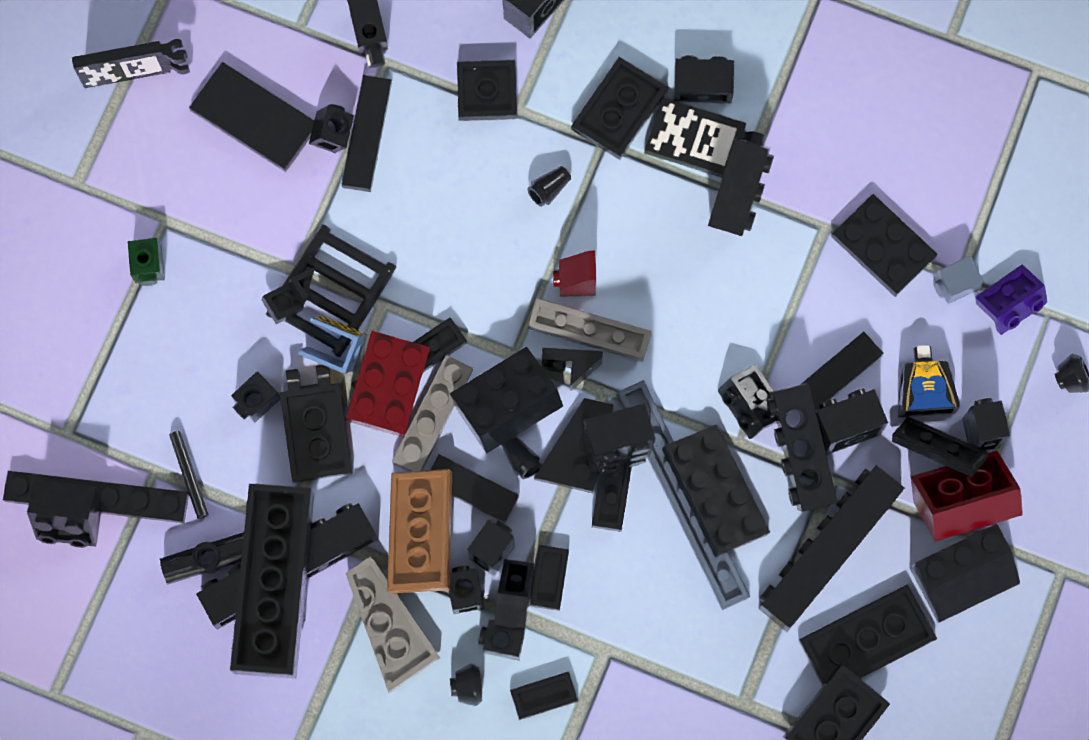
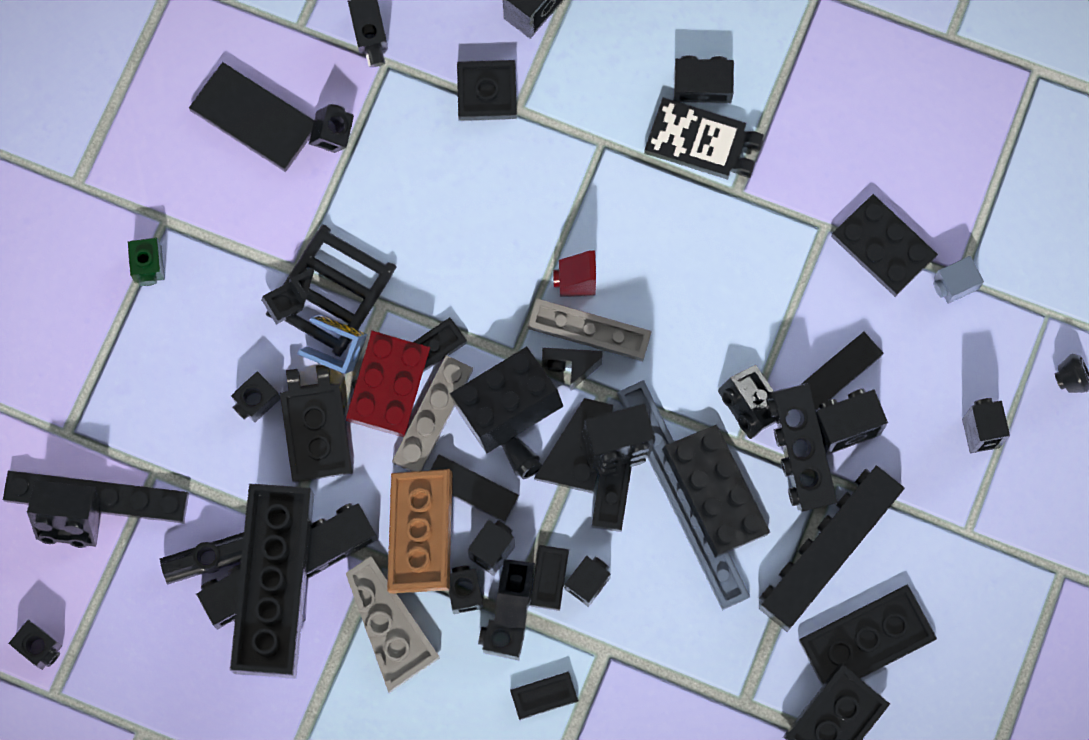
black tile [72,39,190,89] -> none
black bar [169,431,209,519] -> none
black tile [341,75,392,192] -> none
black cone [449,664,483,706] -> none
black cone [527,166,572,207] -> none
black plate [571,57,668,160] -> none
black brick [707,137,774,236] -> none
black tile [892,417,988,478] -> none
torso [898,346,960,417] -> none
dark red brick [910,450,1023,542] -> none
black slope [910,524,1020,623] -> none
dark purple bracket [975,264,1048,335] -> none
none -> black brick [8,619,62,670]
none -> black brick [564,555,611,607]

